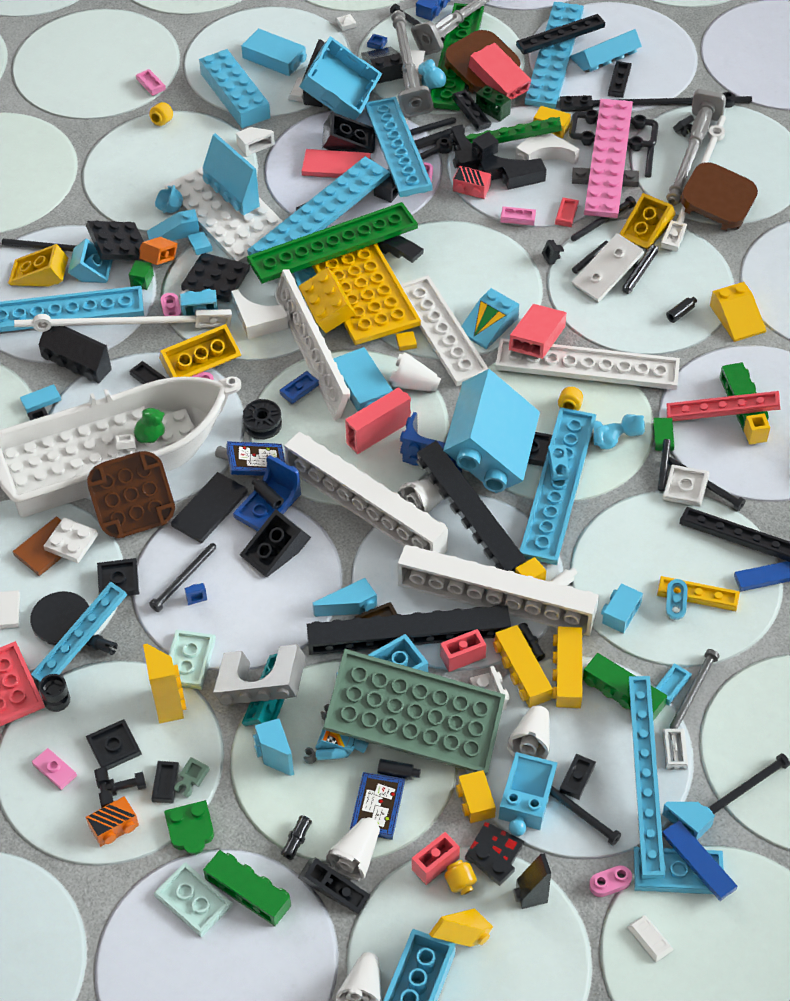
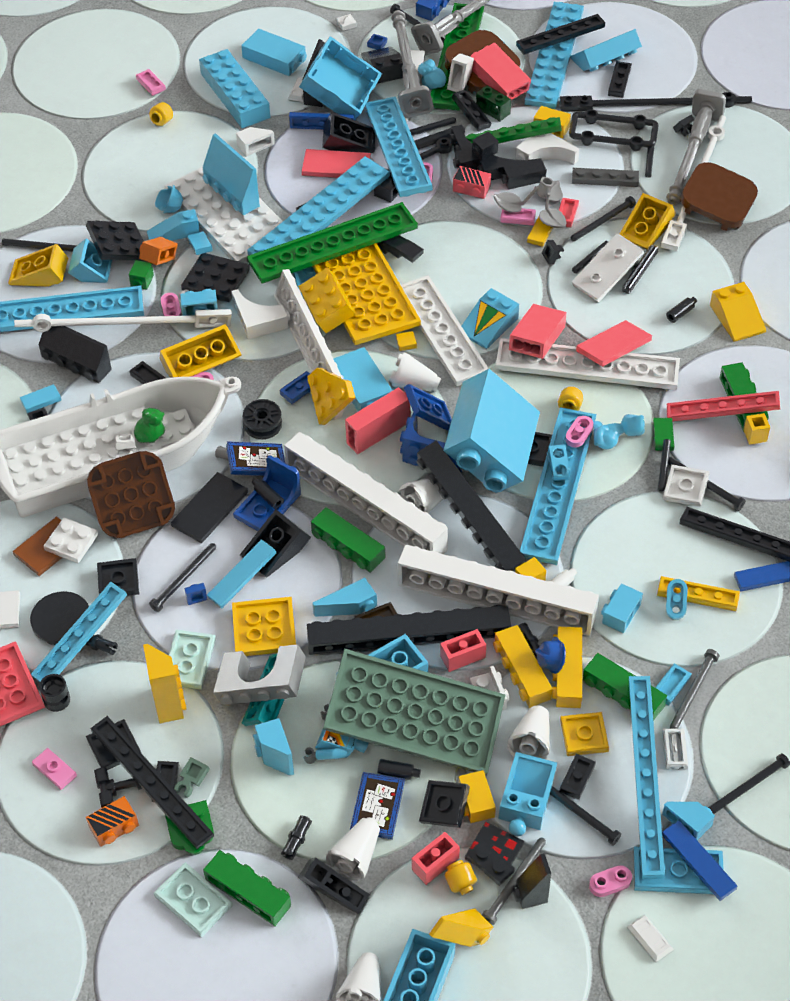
bright pink plate [584,99,633,218] -> none
none -> black tile [90,716,214,850]
none -> medium azure tile [207,540,276,608]
none -> yellow plate [232,597,296,656]
none -> blue tile [289,112,354,130]
none -> yellow plate [307,367,355,425]
none -> green brick [311,507,386,573]
none -> blue tile [404,384,452,431]
none -> black tile [419,780,470,828]
none -> white slope [447,54,474,92]
none -> dark grey bar [482,837,546,925]
none -> light grey plant [494,177,566,228]
none -> yellow tile [527,216,553,247]
none -> blue piece [535,636,566,674]
none -> yellow tile [560,712,609,756]
none -> bright pink plate [565,416,593,448]
none -> coral tile [576,320,652,367]

